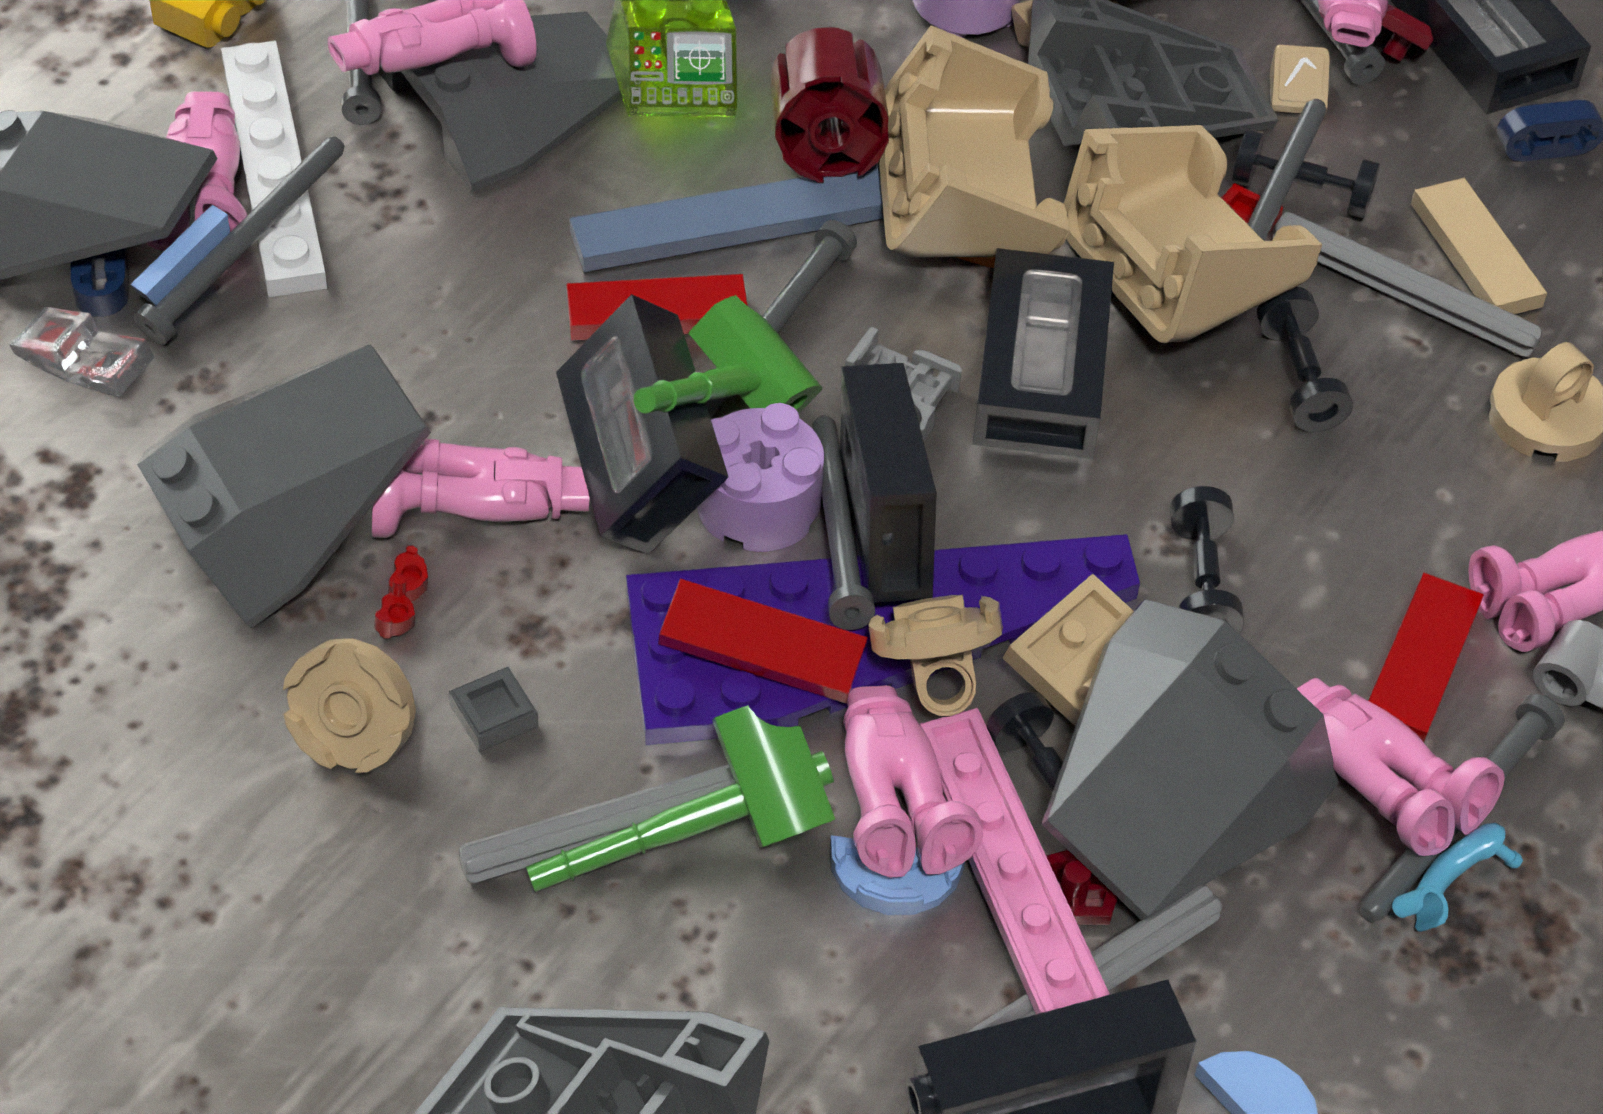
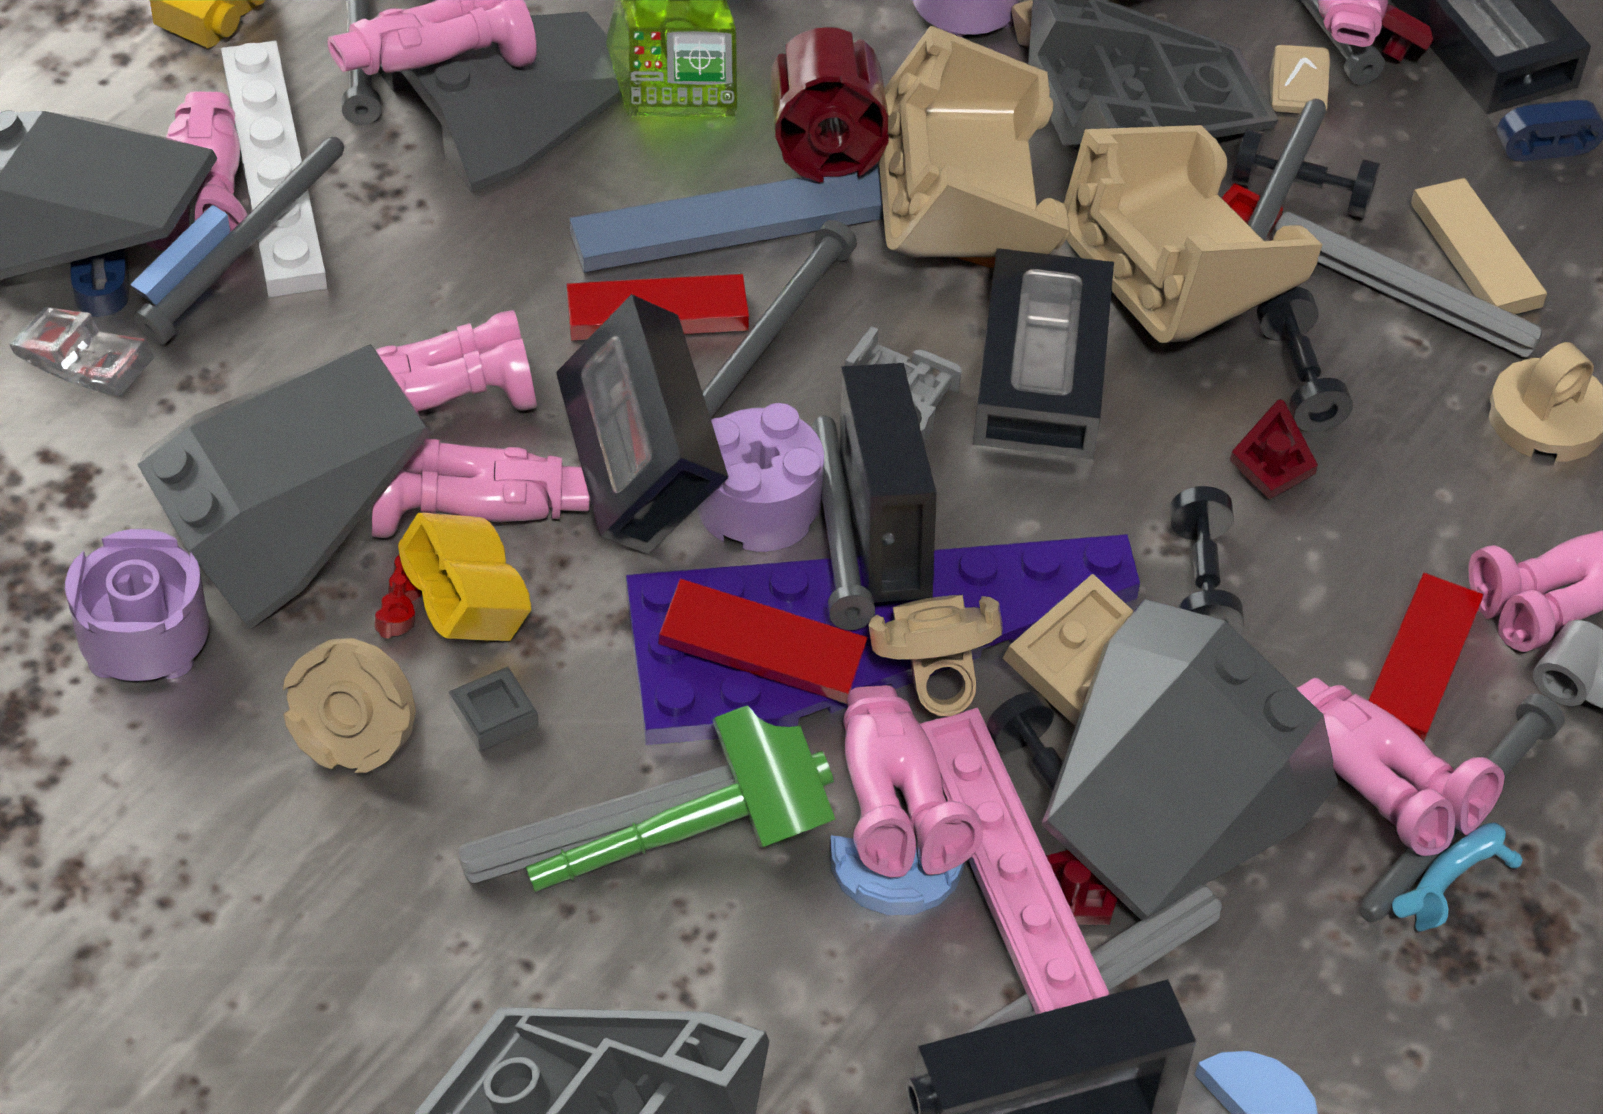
bright green piece [633,295,823,414] -> none
none -> lavender brick [65,529,209,681]
none -> bright pink piece [376,310,537,412]
none -> yellow brick [398,512,531,641]
none -> dark red piece [1230,399,1318,499]

